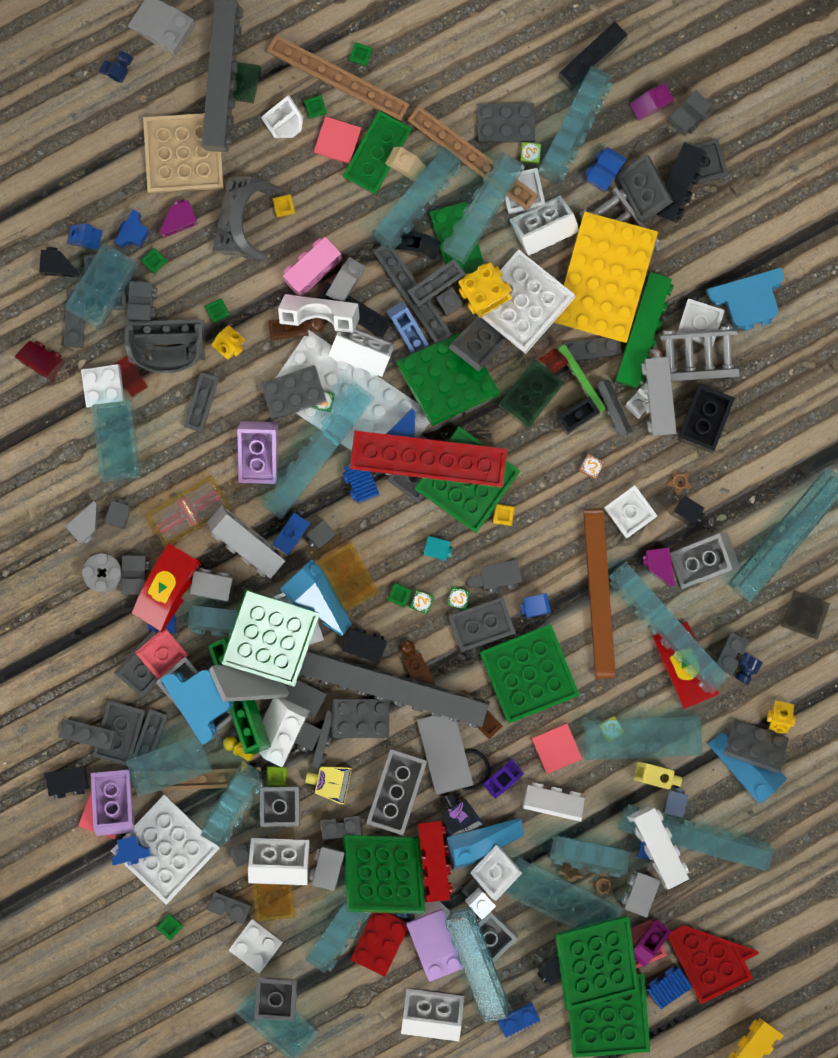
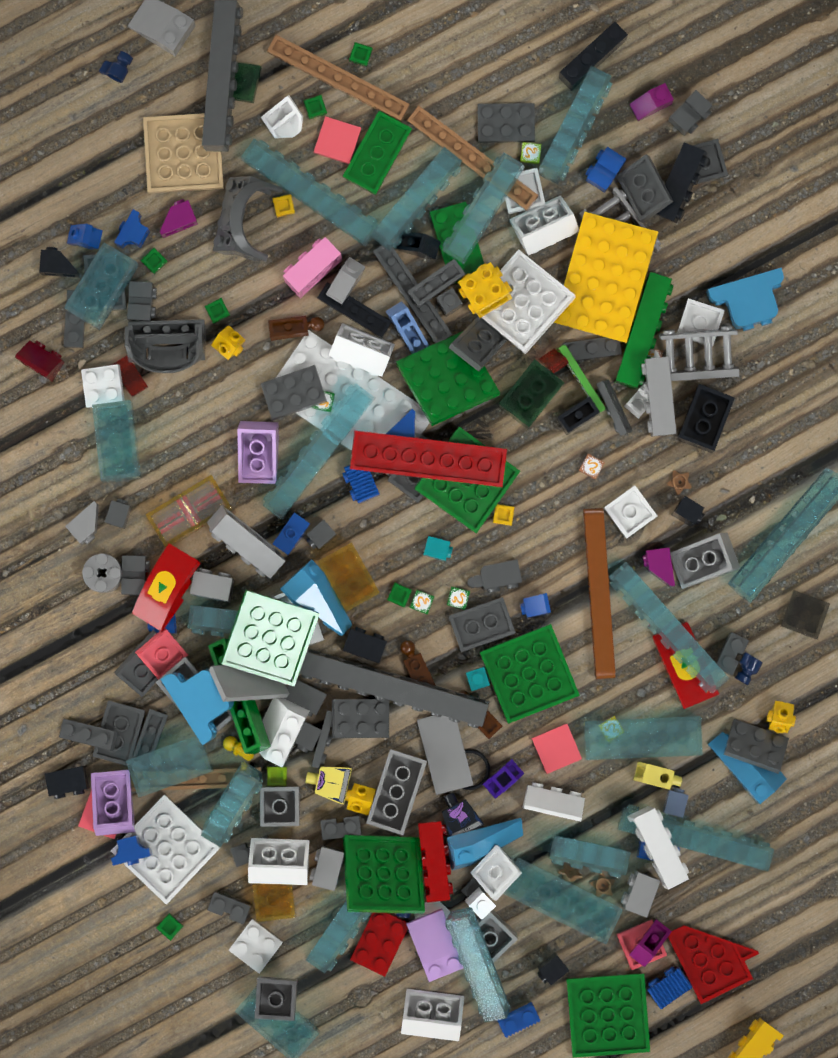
dark grey plate [184,372,220,433] -> none
white arch [278,294,359,333] -> none
tan slope [385,147,426,183] -> none
green plate [555,915,639,1011] -> none
none -> clear light blue brick [241,139,379,247]
none -> yellow brick [345,783,376,816]
none -> teal brick [465,667,490,692]

